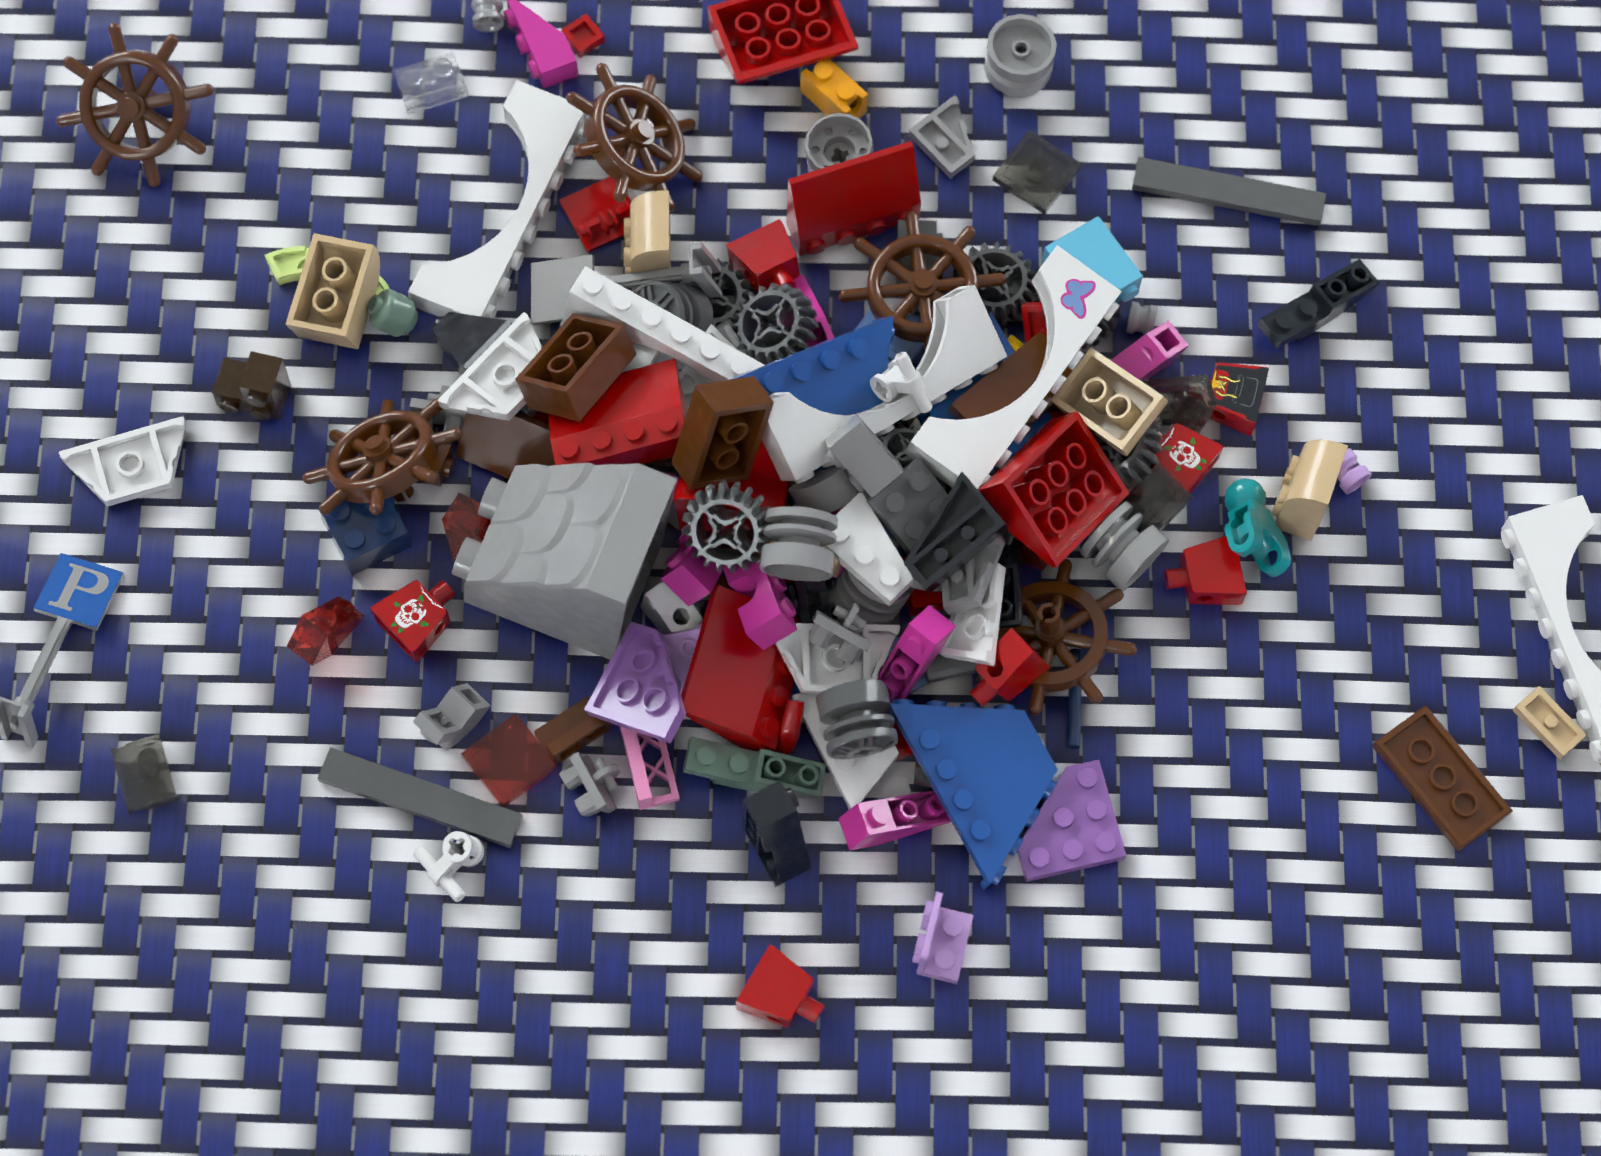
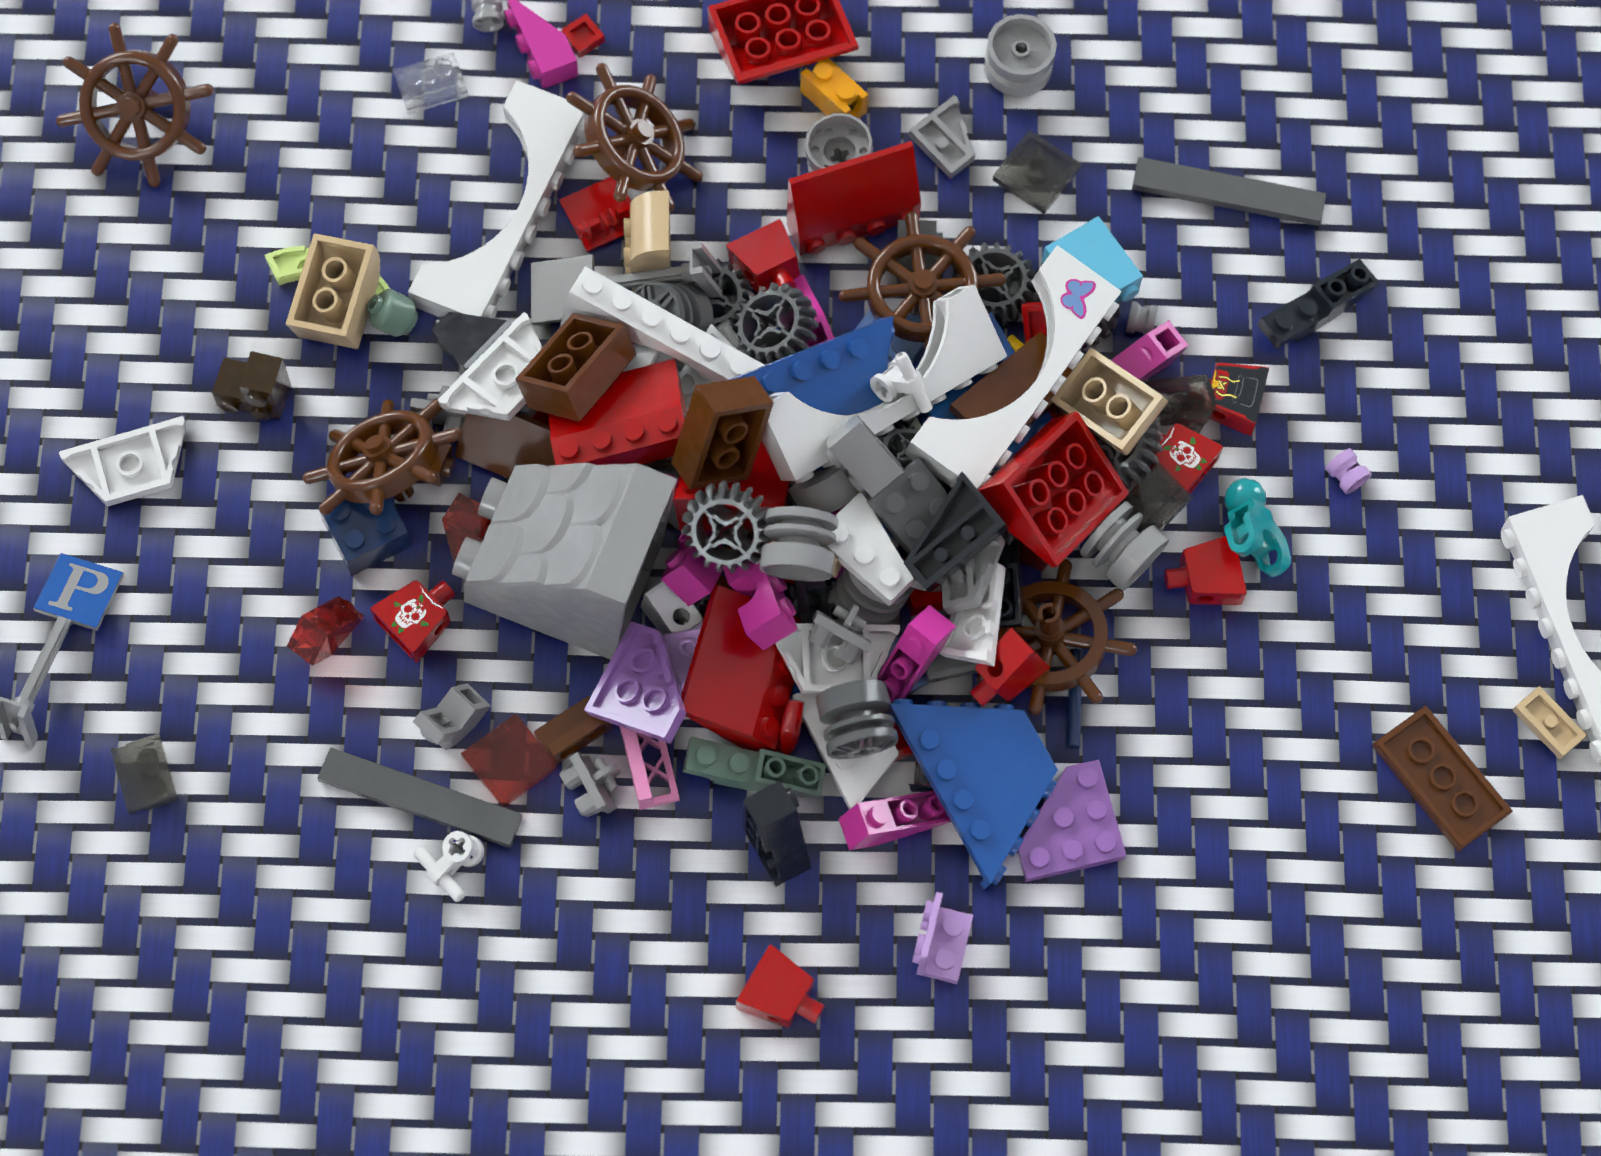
tan brick [1272,440,1348,541] -> none

